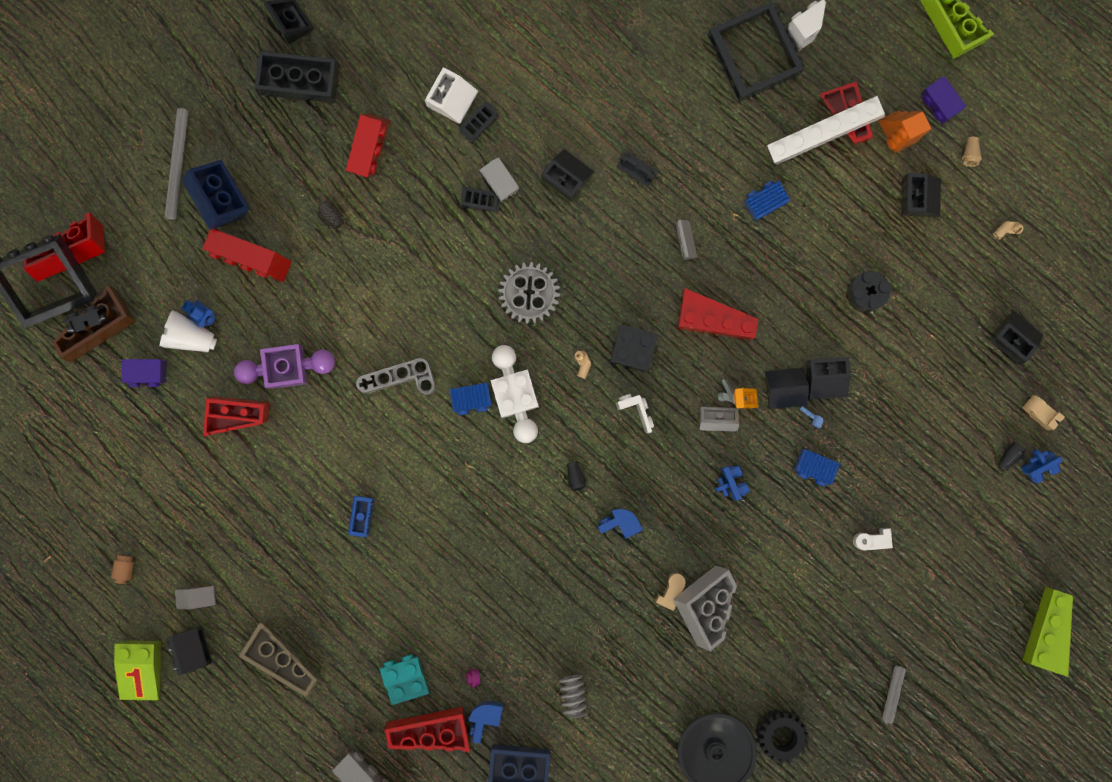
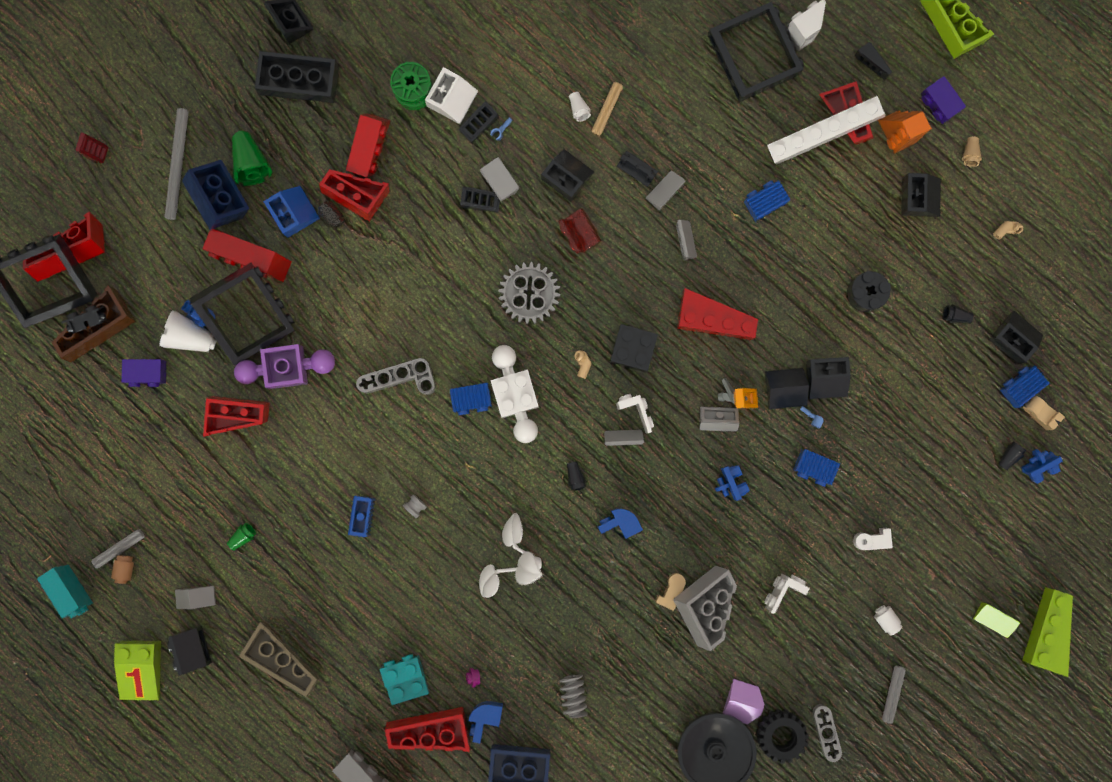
none -> teal brick [37,565,93,618]
none -> dark red slope [75,132,108,163]
none -> light grey axle [91,529,145,568]
none -> black window [190,262,295,366]
none -> green cone [227,523,256,551]
none -> green cone [232,131,272,186]
none -> blue slope [263,186,320,238]
none -> red wedge [319,169,390,222]
none -> green wheel [390,62,433,110]
none -> light grey wheel [403,494,427,518]
none -> white plant [479,513,543,598]
none -> medium blue hand [490,118,512,141]
none -> clear red bracket [558,208,602,254]
none -> white cone [569,92,591,122]
none -> tan axle [592,82,623,136]
none -> light grey slope [604,430,644,446]
none -> light grey slope [646,171,686,211]
none -> lavender slope [723,679,764,724]
none -> white bracket [764,574,810,614]
none -> light grey beam [812,704,842,762]
none -> black slope [854,42,892,80]
none -> white brick [874,605,902,636]
none -> black cone [943,304,974,324]
none -> slope [973,602,1020,638]
none -> blue brick [1000,365,1050,408]

